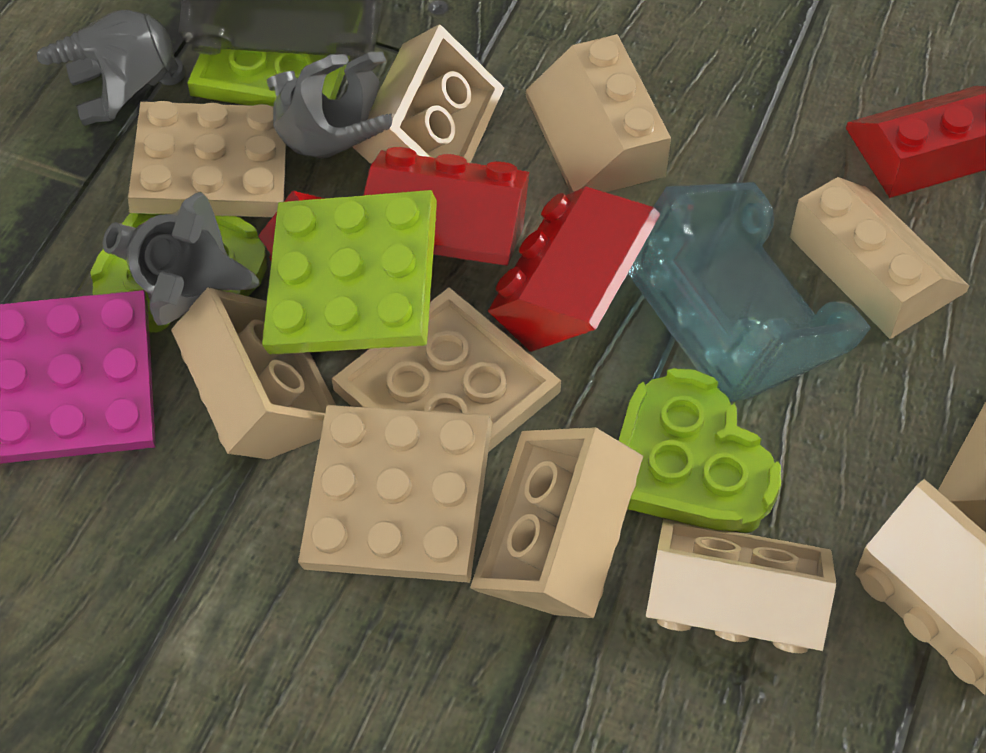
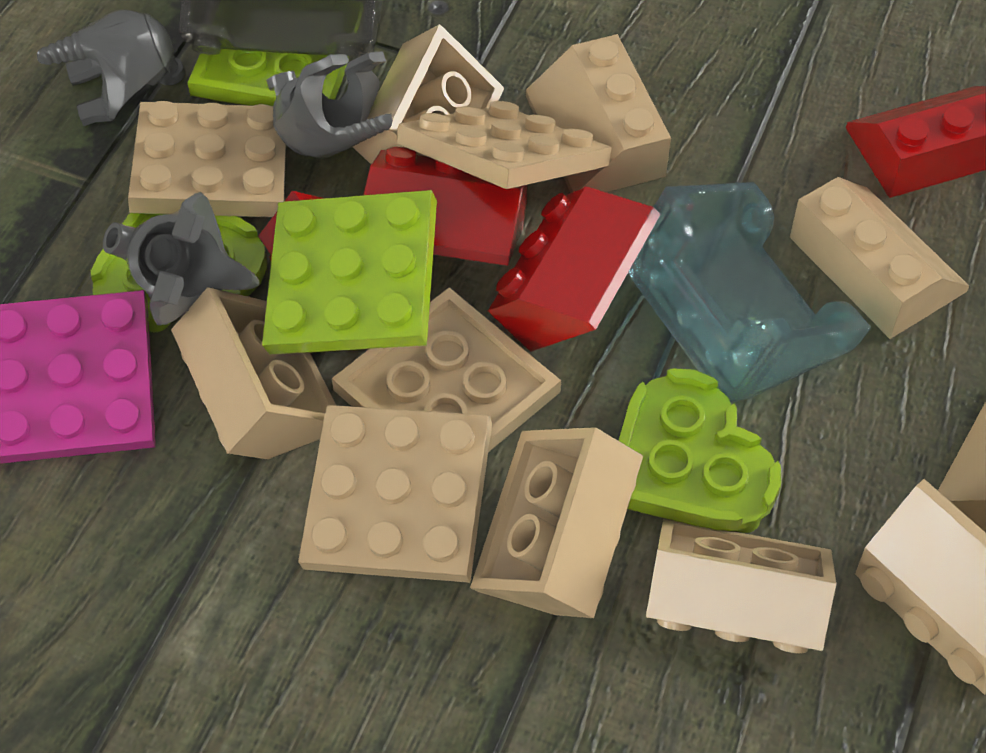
none -> tan plate [397,101,612,189]

